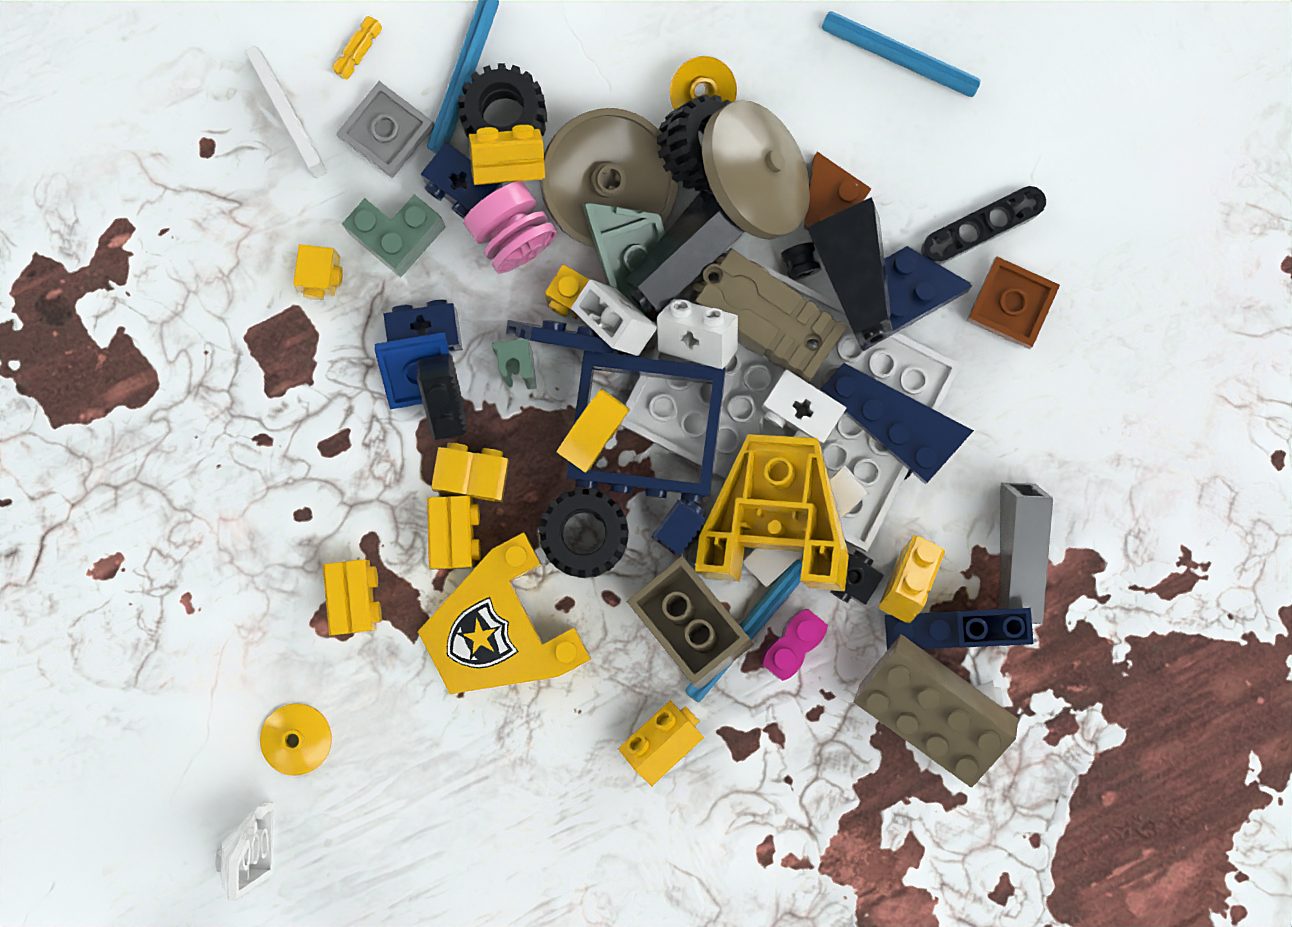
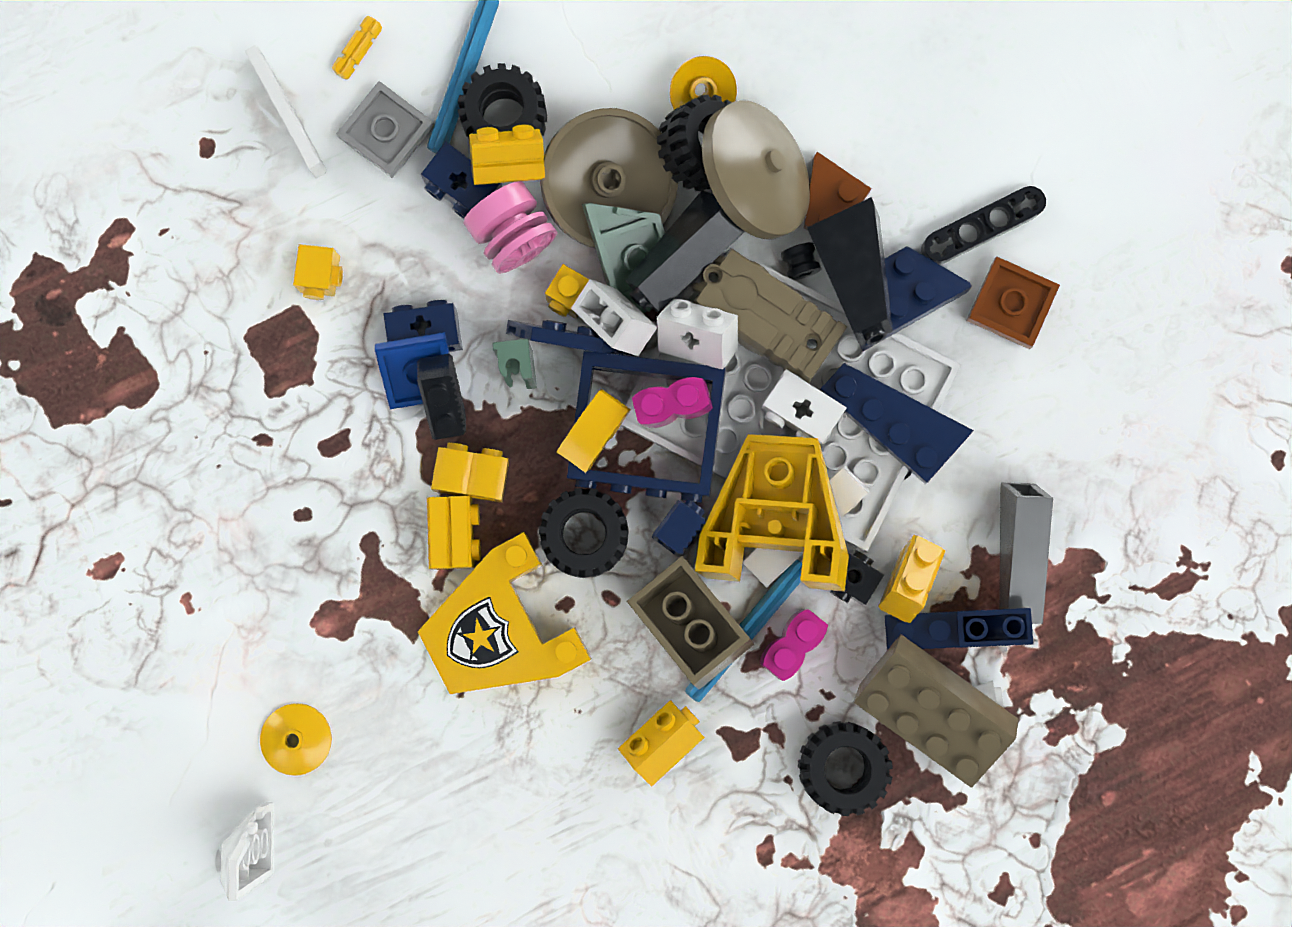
yellow brick [322,559,382,636] -> none
sand green brick [342,194,446,278] -> none
dark azure axle [822,11,981,97] -> none
none -> dark pink brick [632,377,713,428]
none -> black tyre [798,721,893,816]

